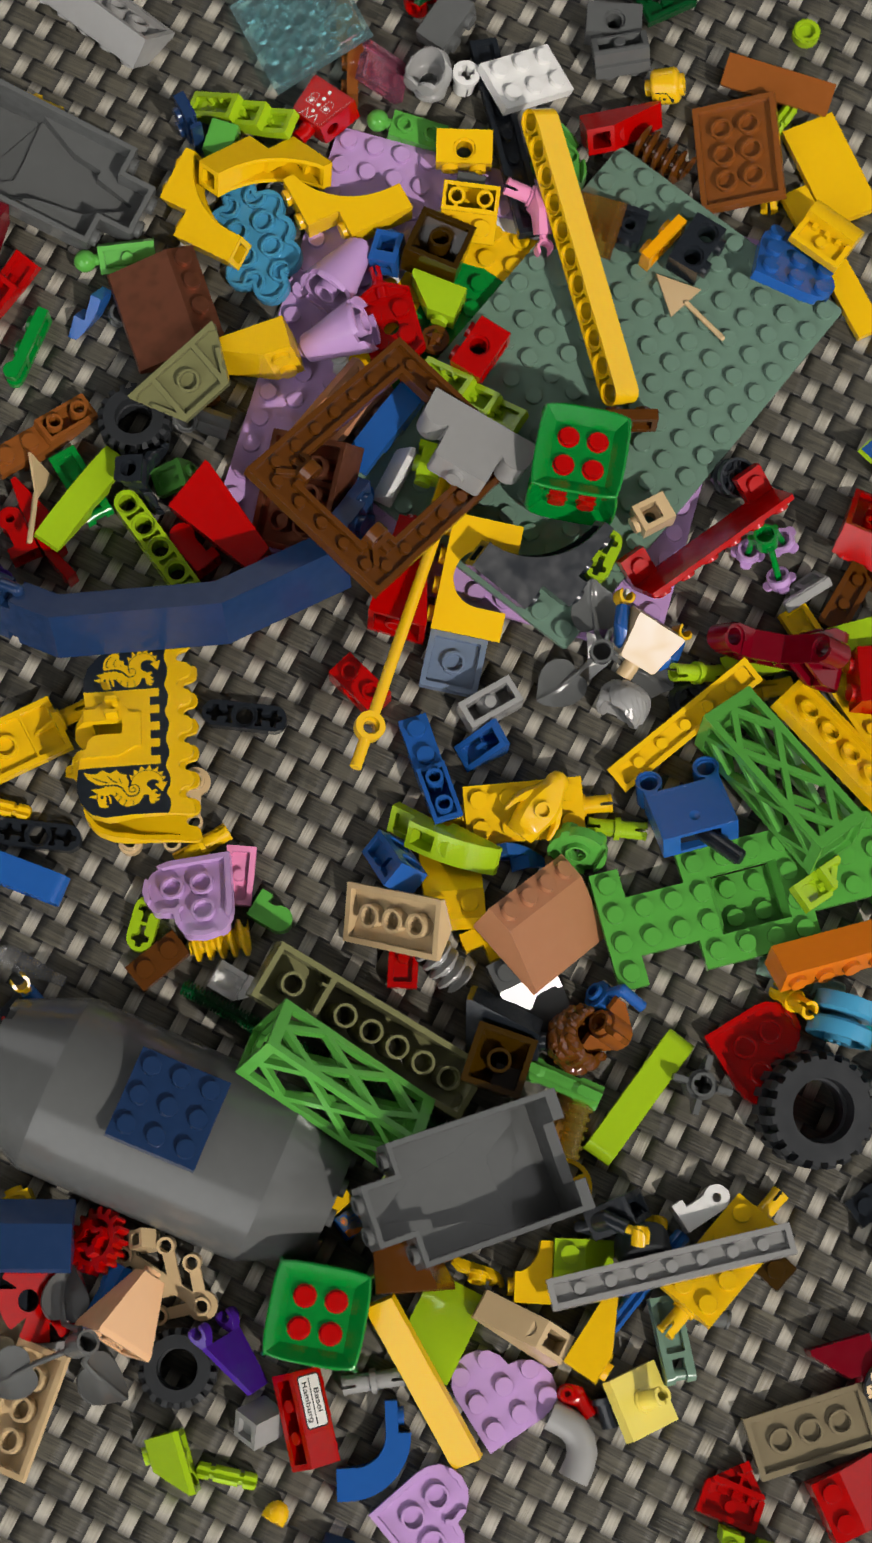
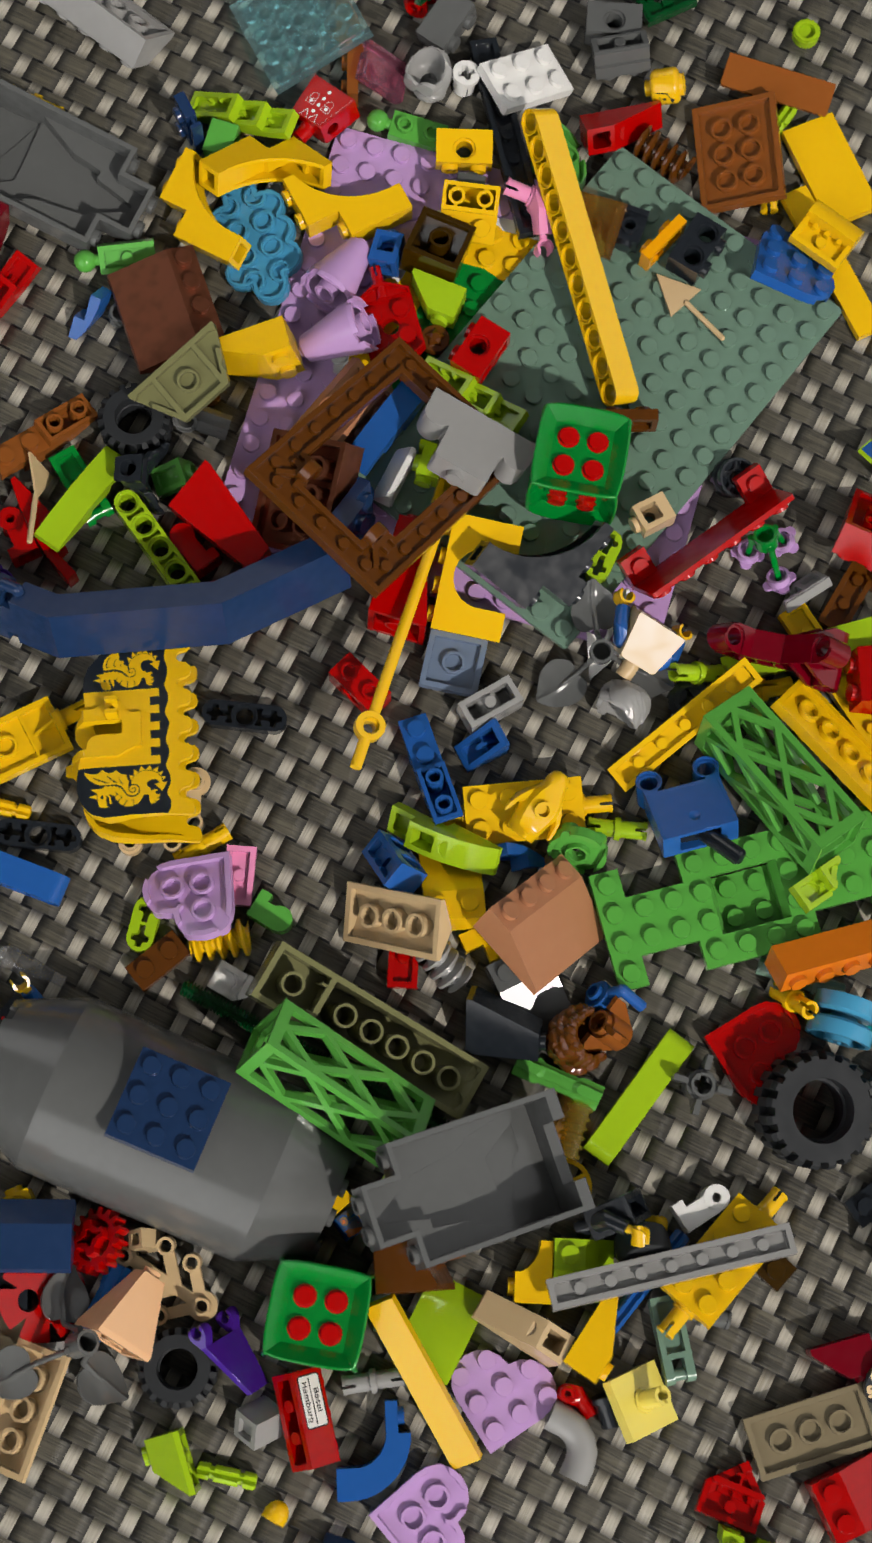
green plate [3,306,52,388] -> none
yellow piece [451,1257,505,1288] -> none
dark brown slope [460,1021,538,1101] -> none

